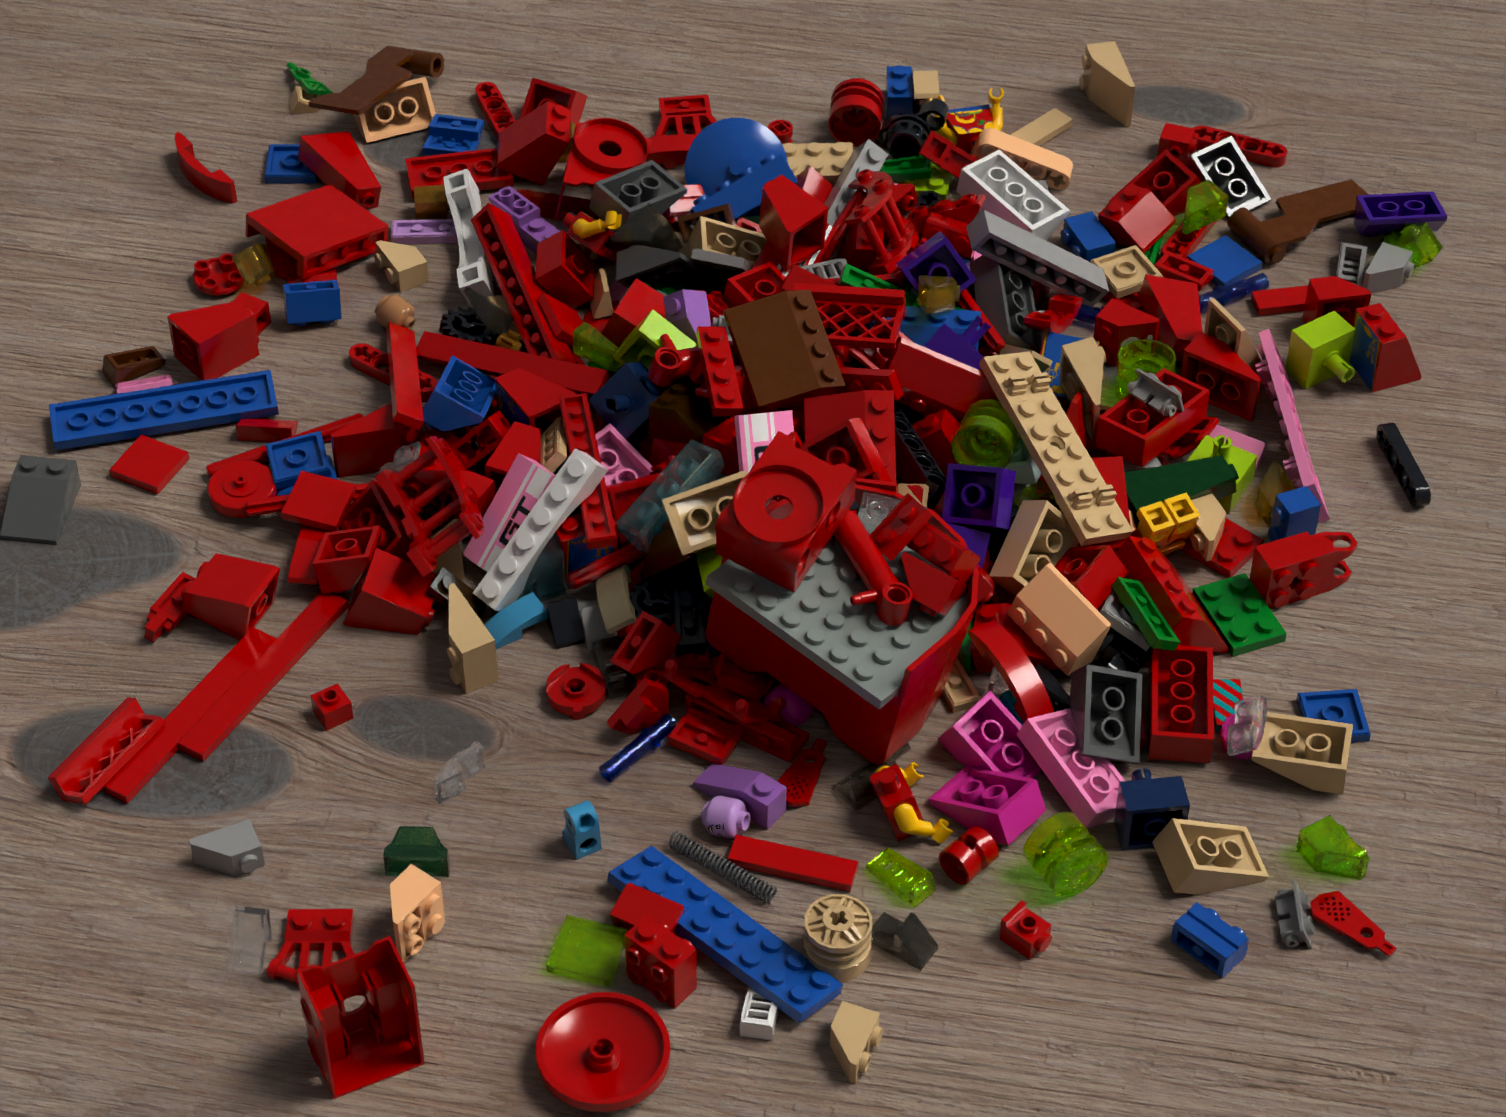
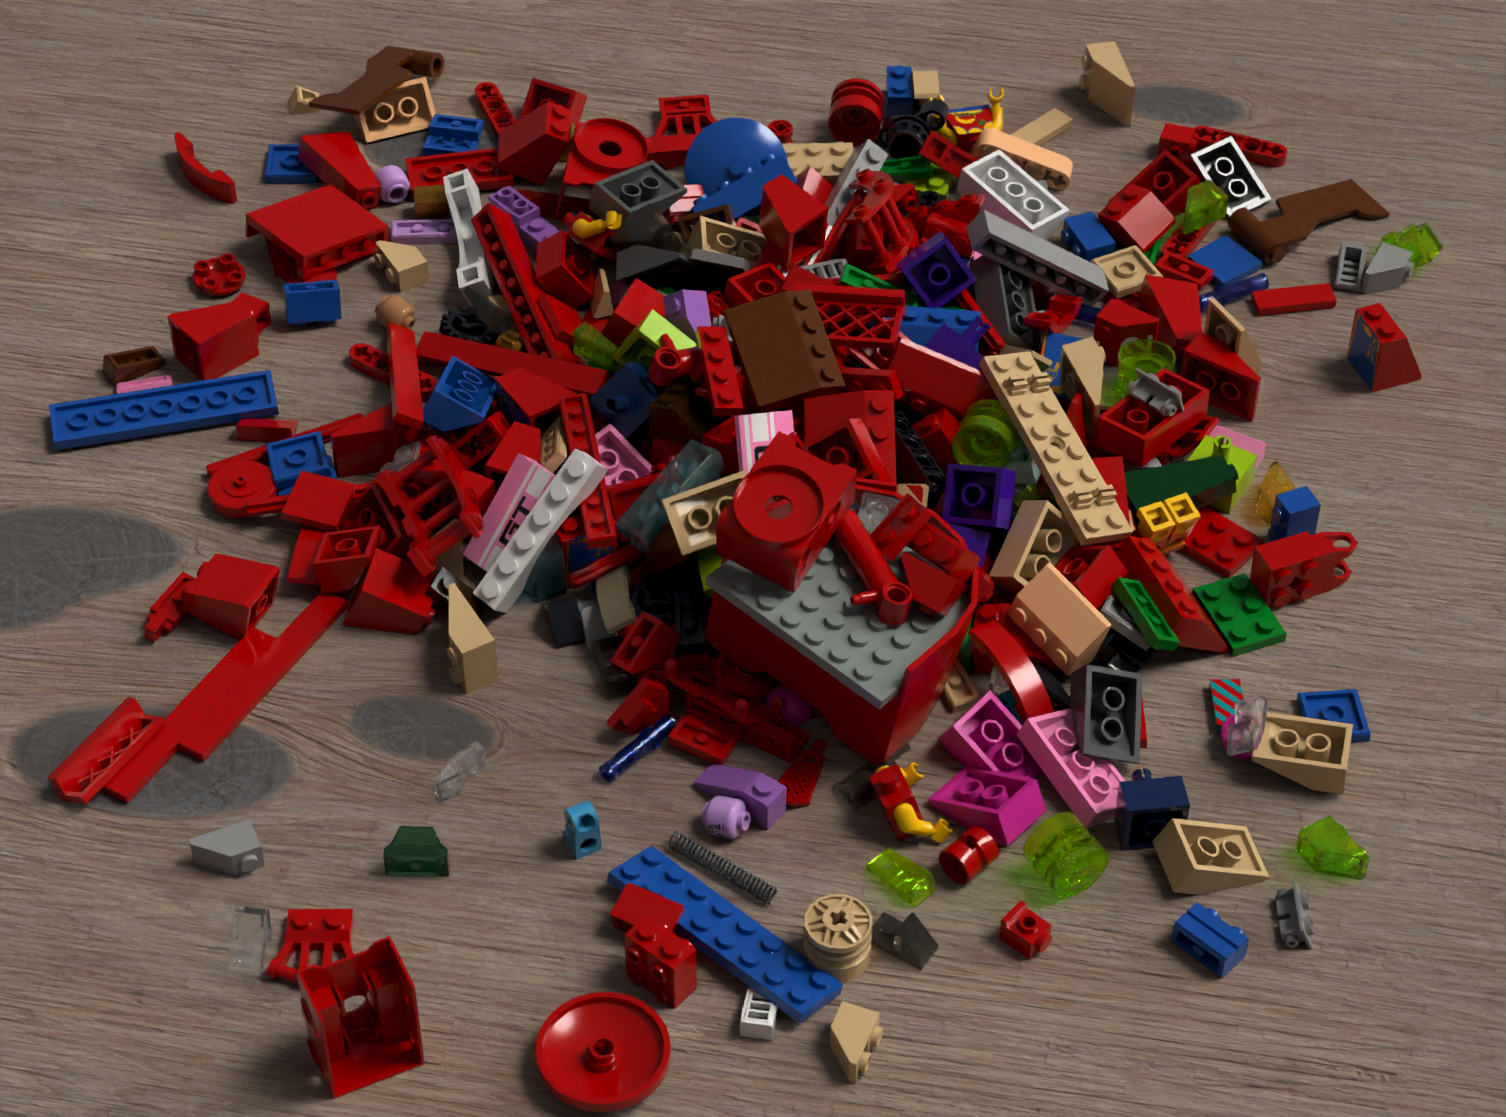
dark grey slope [0,455,81,545] -> none
red tile [109,435,189,494] -> none
clear yellow slope [232,244,276,287] -> none
green piece [286,62,334,96] -> none
red plate [310,683,354,731] -> none
light nougat slope [390,864,445,963] -> none
dark azure slope [484,592,548,649] -> none
red plate [546,663,607,720] -> none
clear neon green tile [546,915,629,987] -> none
red tile [728,835,859,892] -> none
clear yellow slope [917,275,960,314] -> none
red brick [1148,645,1214,763] -> none
tan slope [1188,494,1226,561] -> none
bright pink piece [1255,329,1330,523] -> none
lime brick [1285,311,1356,390] -> none
red slope [1302,276,1371,326] -> none
red piece [1309,891,1397,957] -> none
dark purple slope [1354,191,1447,237] -> none
black beam [1376,422,1431,507] -> none
none -> lavender head [375,165,410,203]

